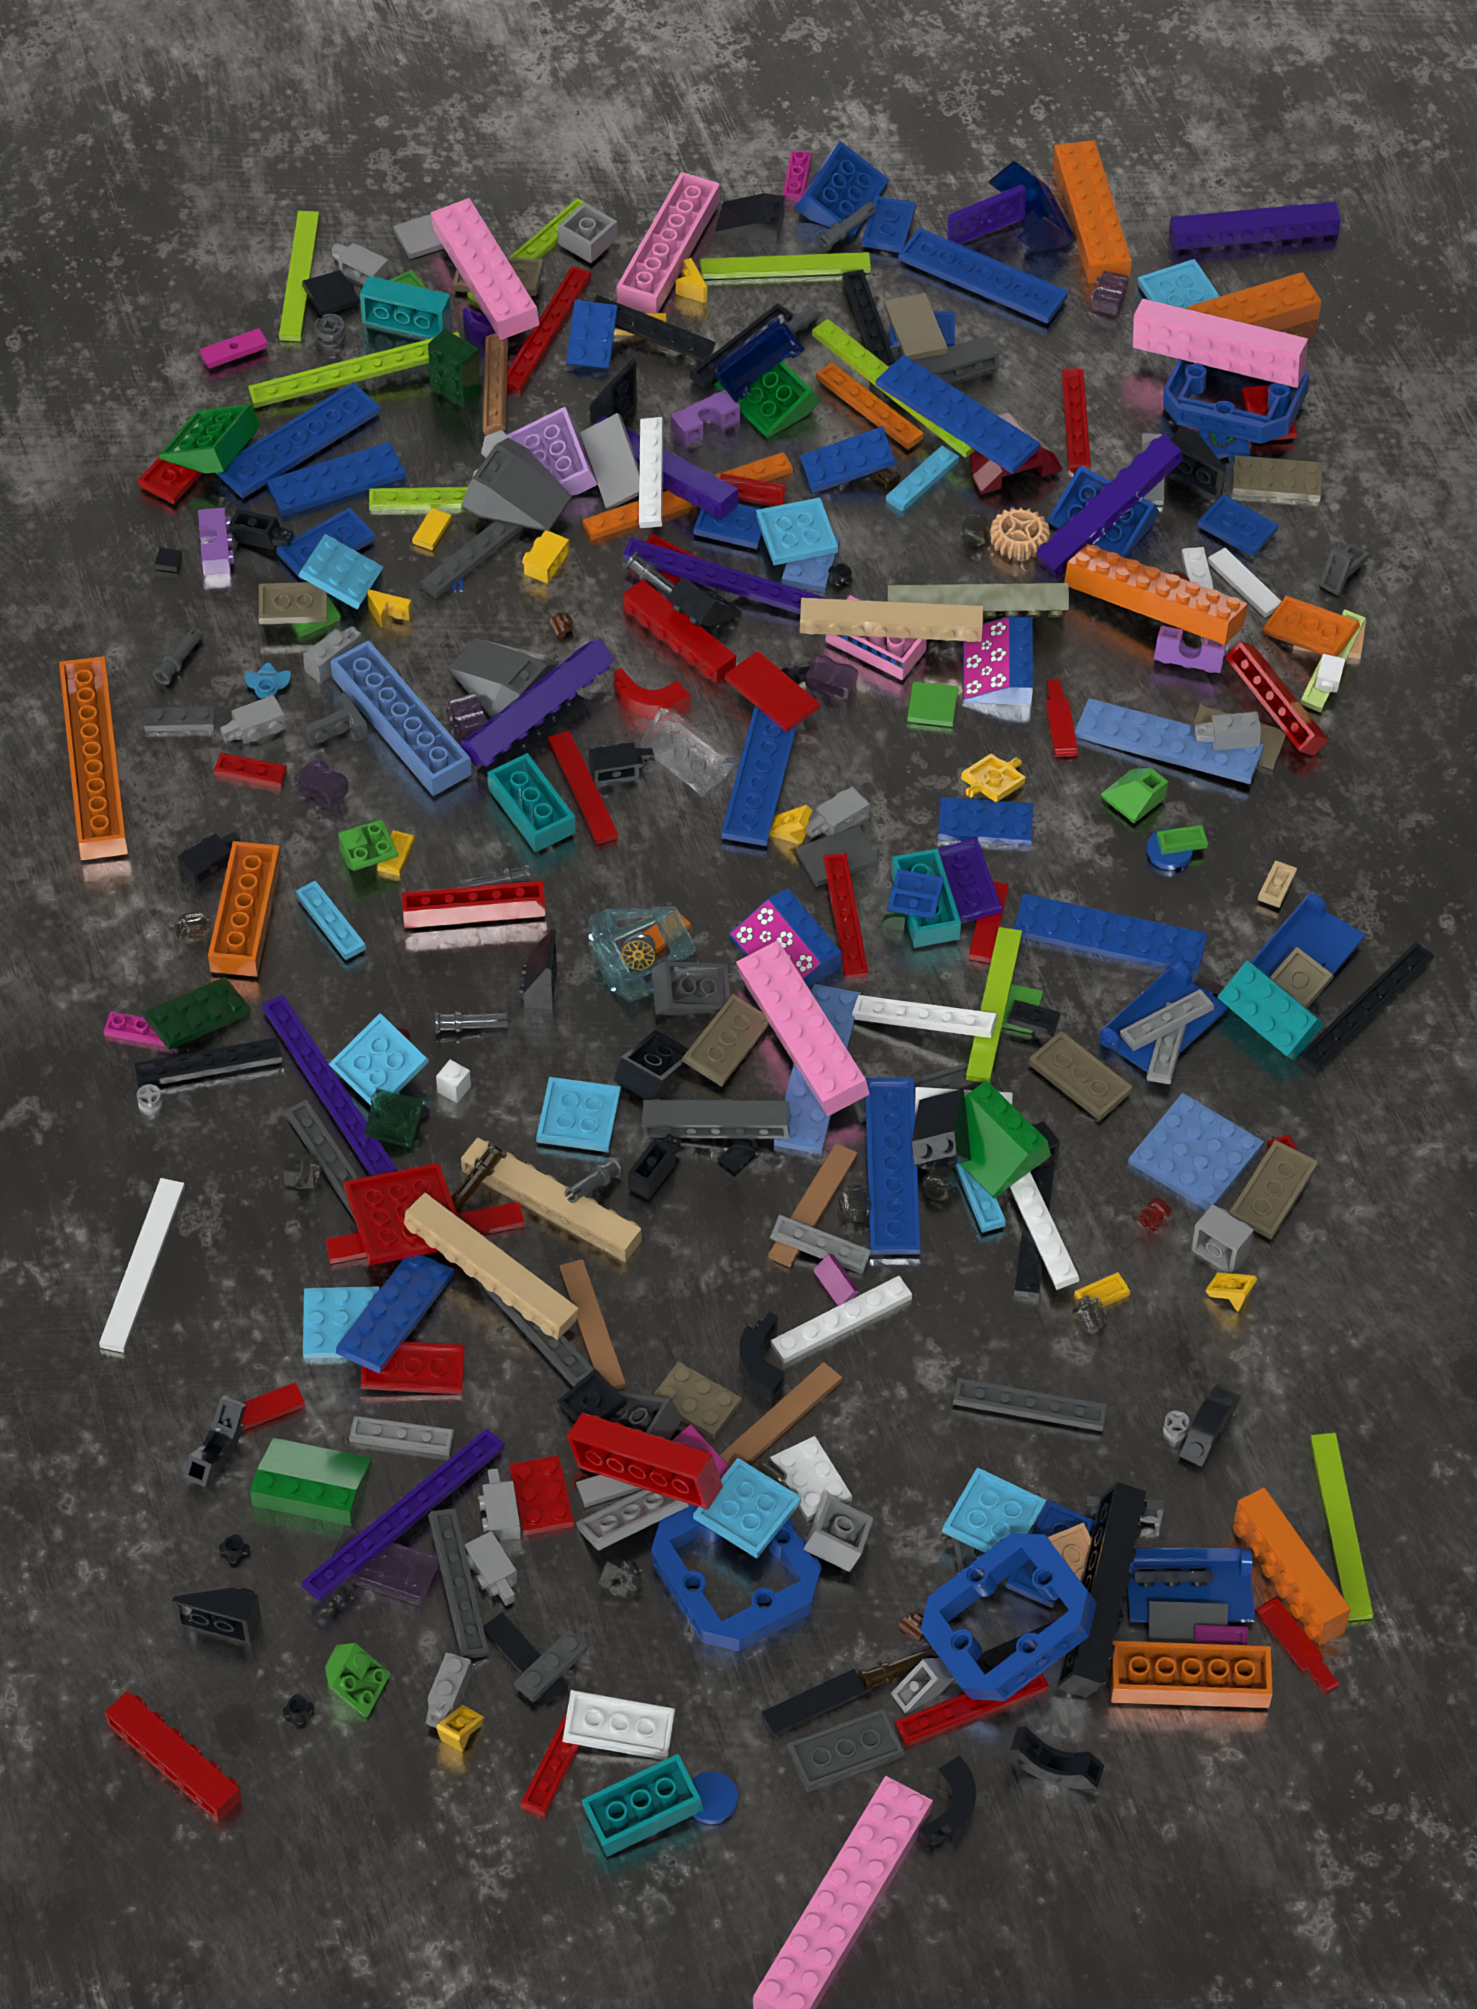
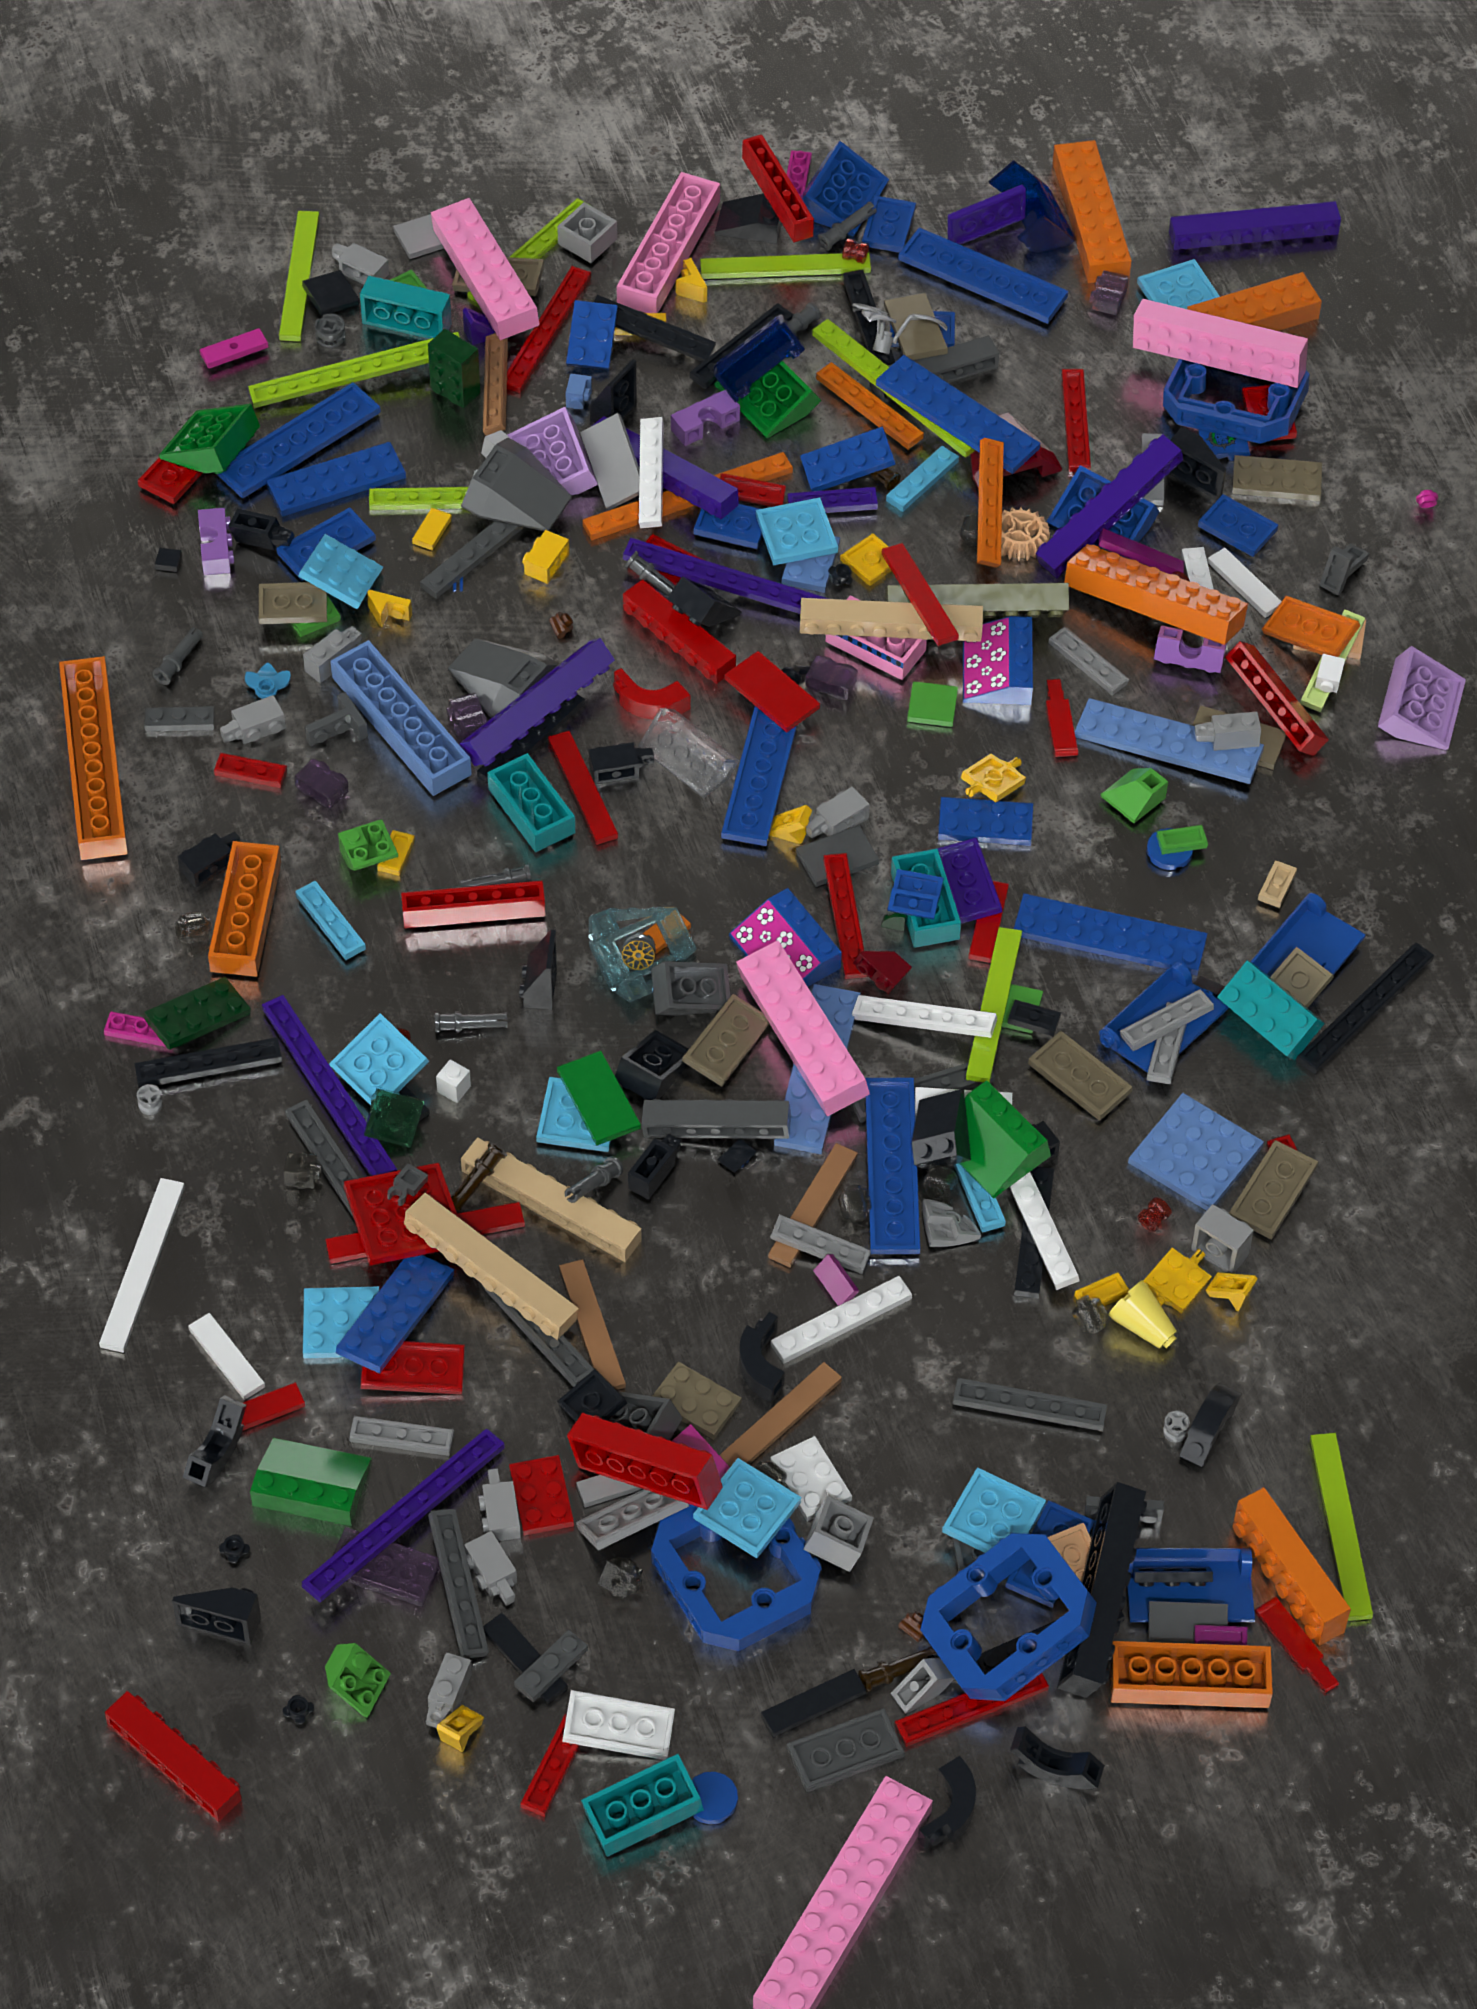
none -> white tile [188,1313,265,1400]
none -> dark grey plate [387,1163,428,1206]
none -> green tile [557,1051,641,1146]
none -> medium blue brick [566,374,592,410]
none -> red brick [742,134,814,243]
none -> dark purple plate [787,487,878,513]
none -> yellow tile [840,533,891,586]
none -> clear red wheel [842,238,869,264]
none -> light grey plant [852,303,948,354]
none -> dark red slope [853,951,912,995]
none -> red tile [882,543,959,646]
none -> light grey brick [922,1199,981,1247]
none -> orange plate [977,437,1004,568]
none -> light grey tile [1048,627,1129,696]
none -> magenta tile [1099,528,1184,578]
none -> light yellow cone [1108,1280,1177,1349]
none -> yellow plate [1143,1247,1212,1314]
none -> lavender slope [1378,646,1466,750]
none -> dark pink plate [1416,490,1438,508]

